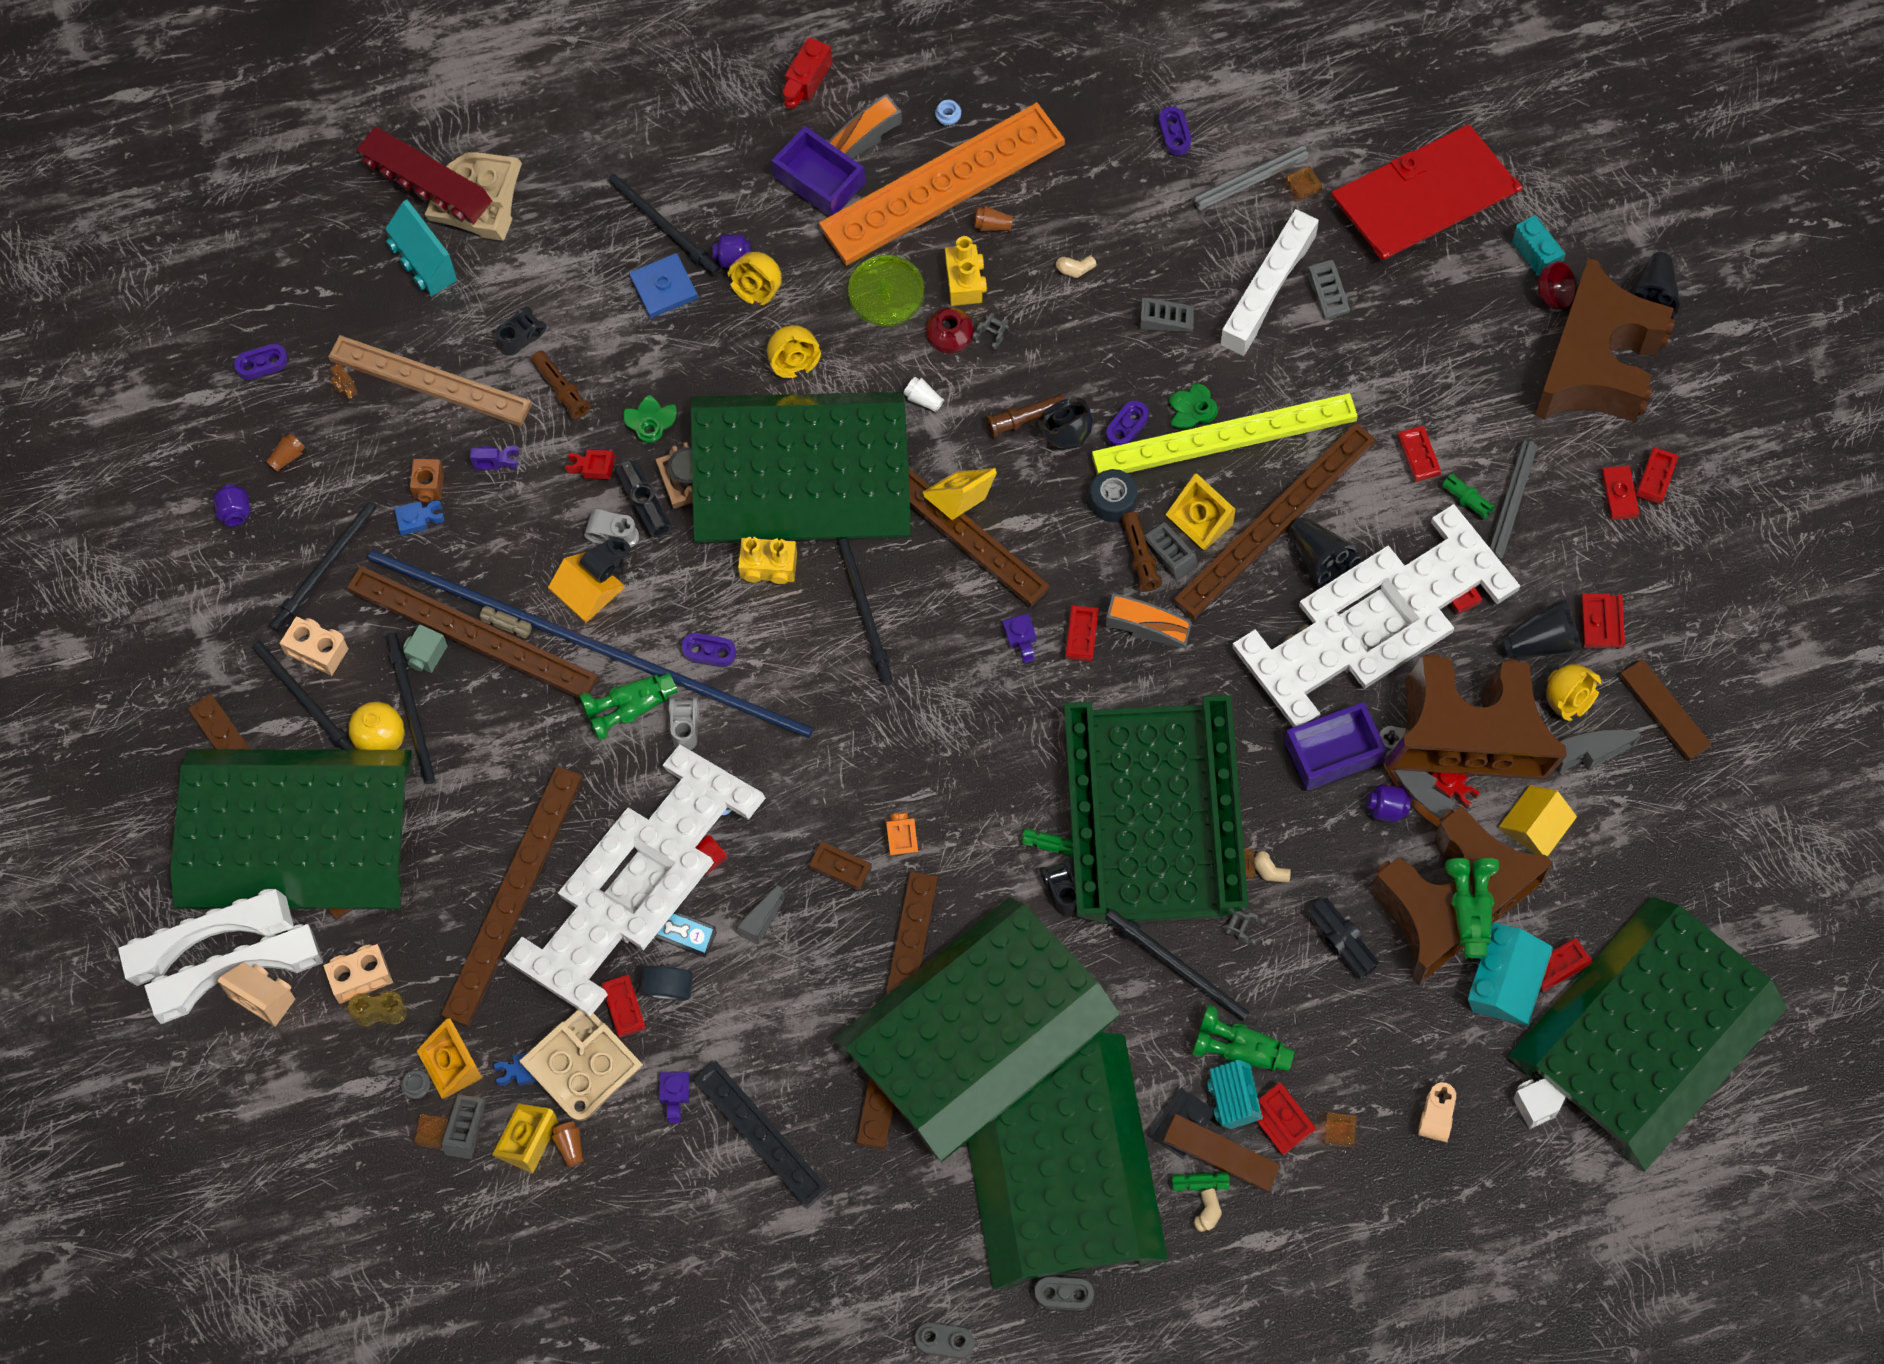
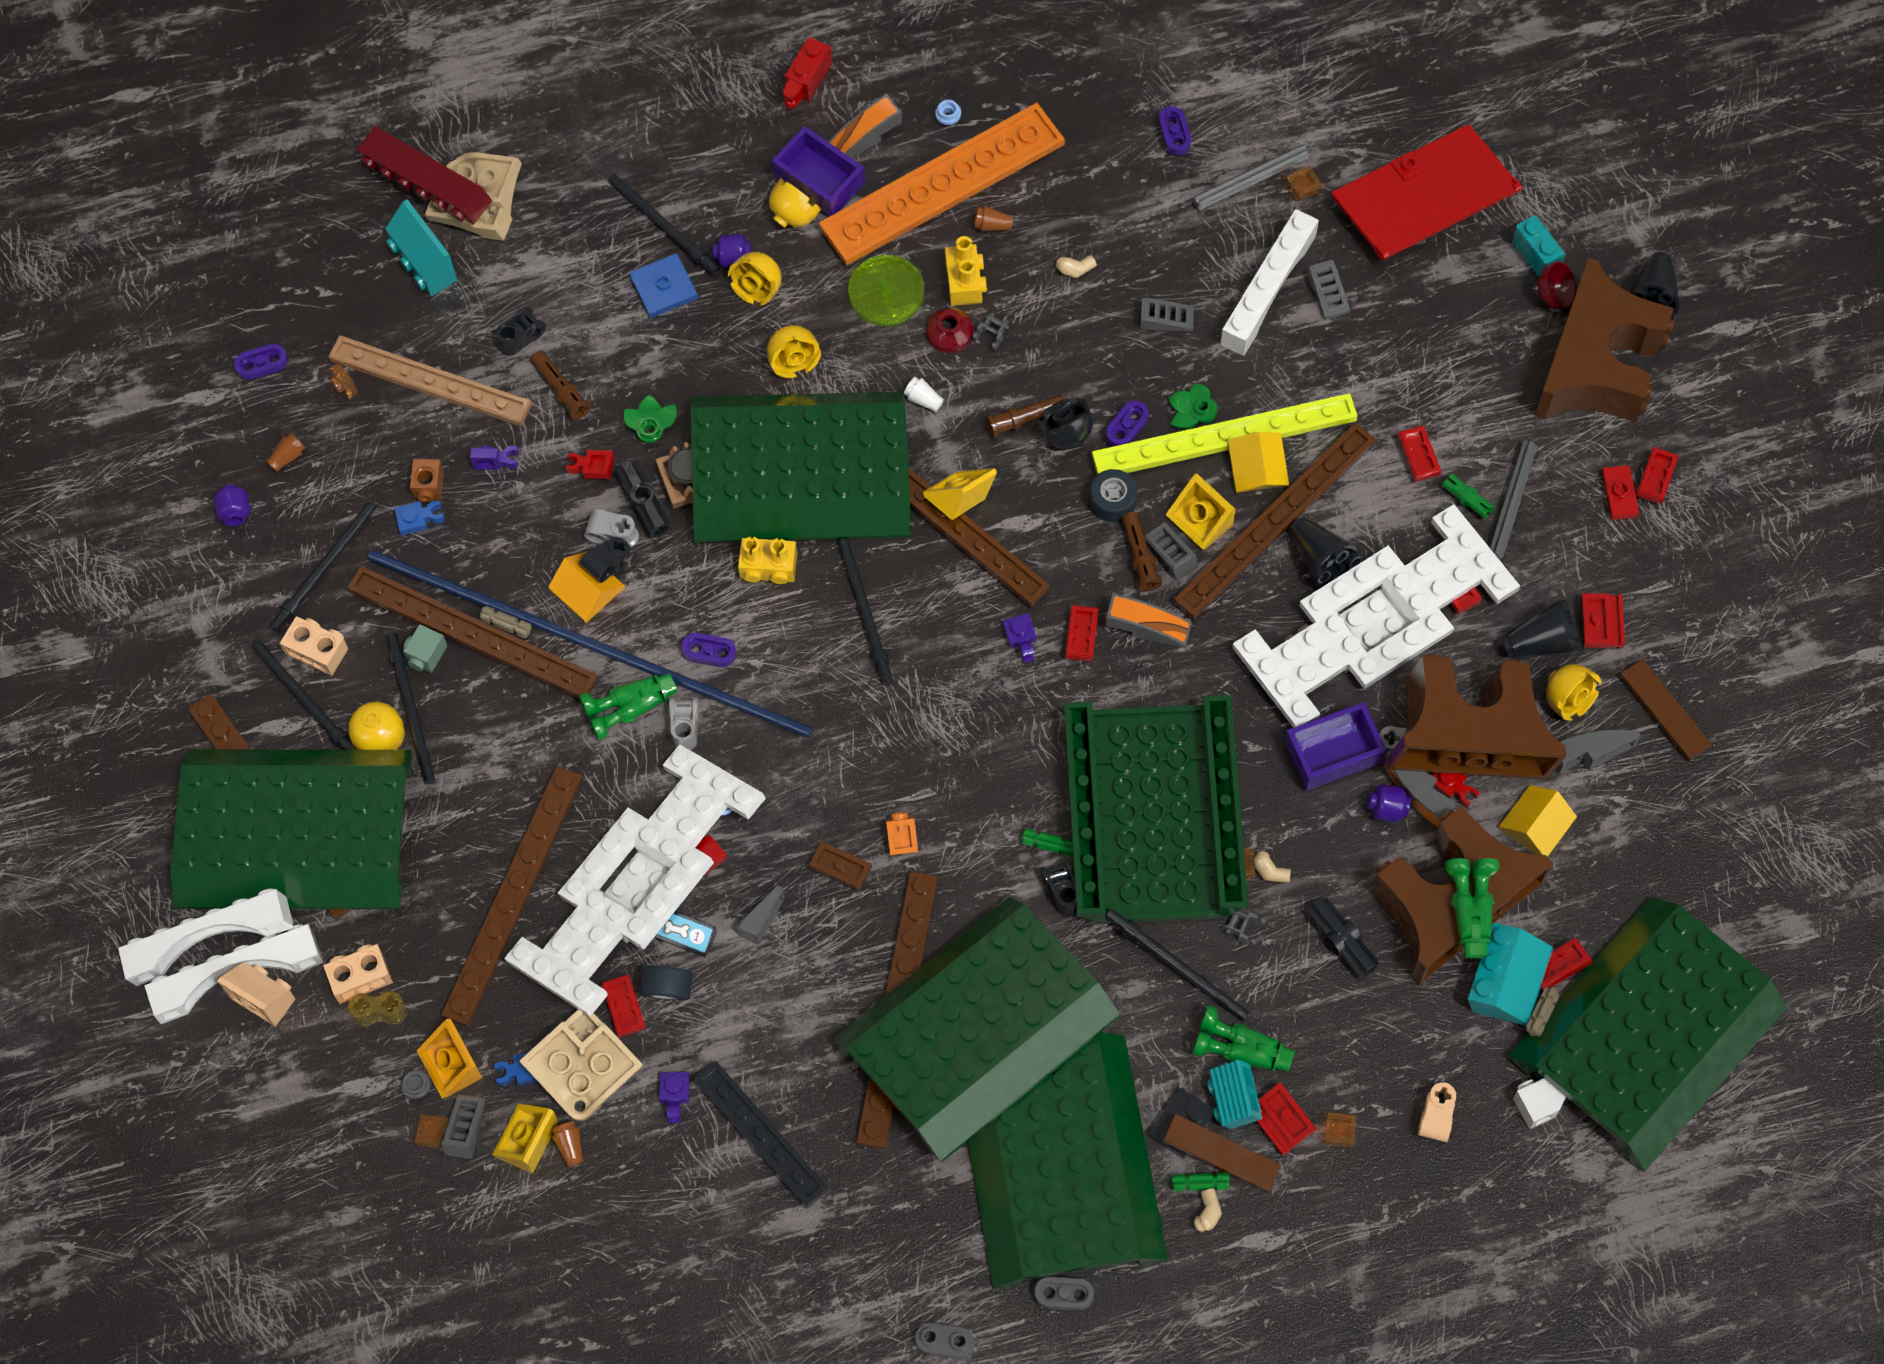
none -> yellow cylinder [769,178,821,228]
none -> yellow slope [1228,432,1289,493]
none -> dark tan axle [1525,987,1560,1036]

